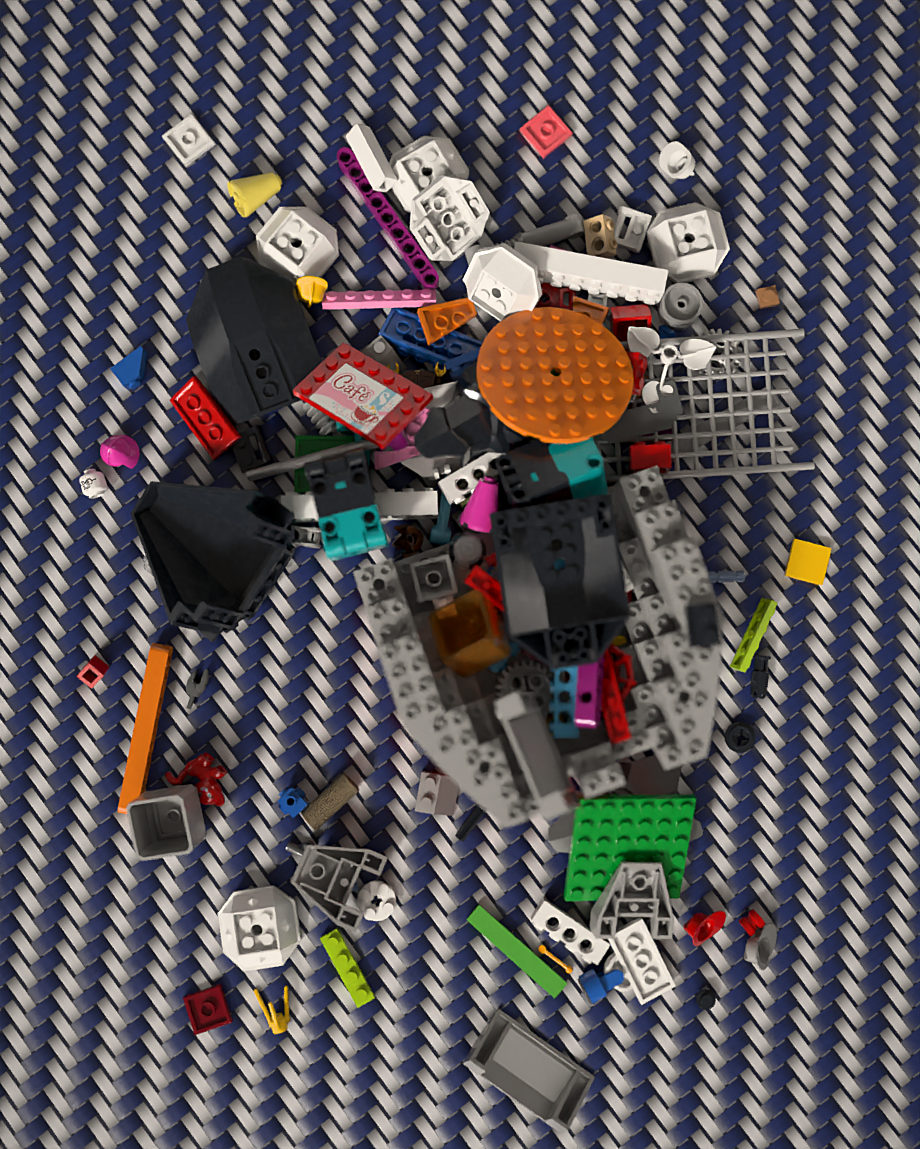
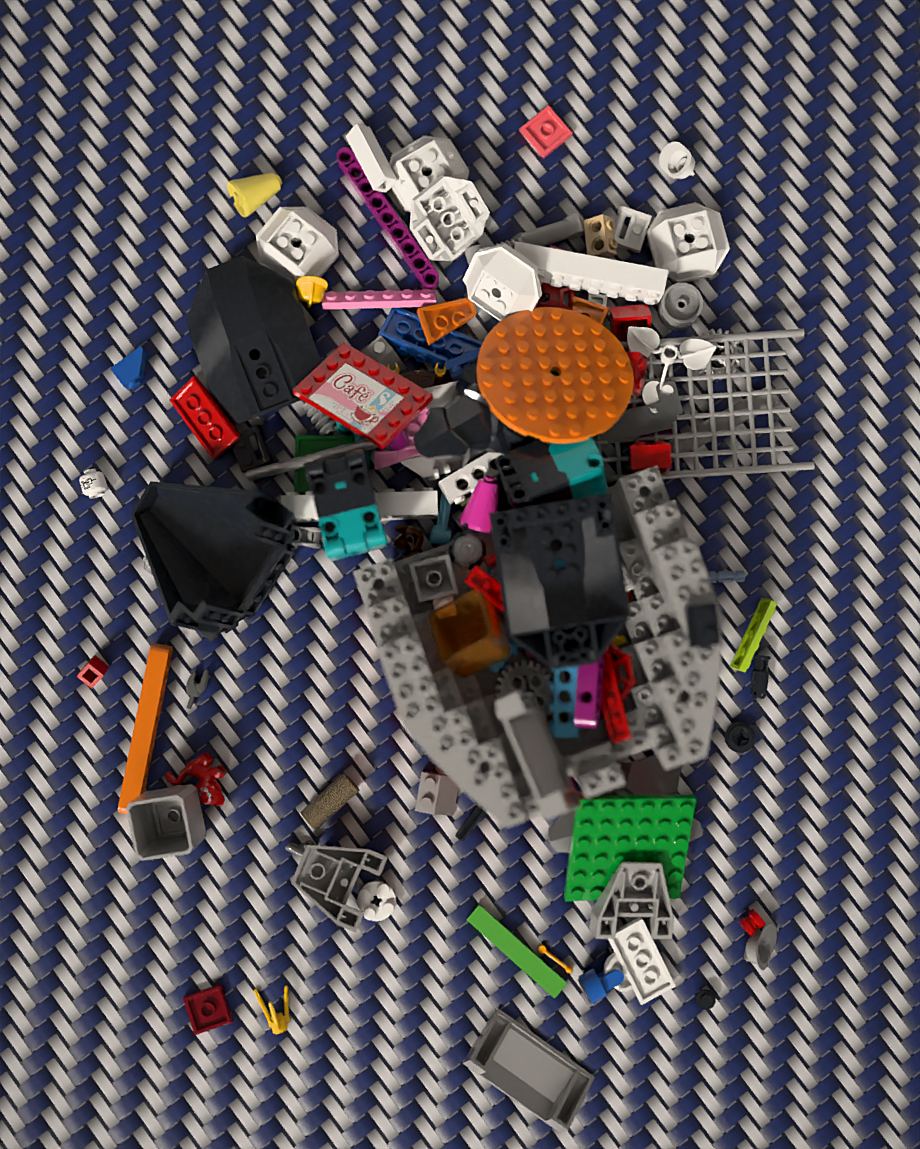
dark pink helmet [100,434,140,469] -> none
white tile [162,114,215,167] -> none
white piece [218,885,301,971] -> none
blue brick [277,786,310,818] -> none
lime plate [320,927,375,1008] -> none
white brick [531,897,610,965] -> none
blue tile [659,325,675,347] -> none
red piece [683,911,726,946] -> none
medium nougat plate [755,285,780,309] -> none
yellow tile [784,539,832,585] -> none

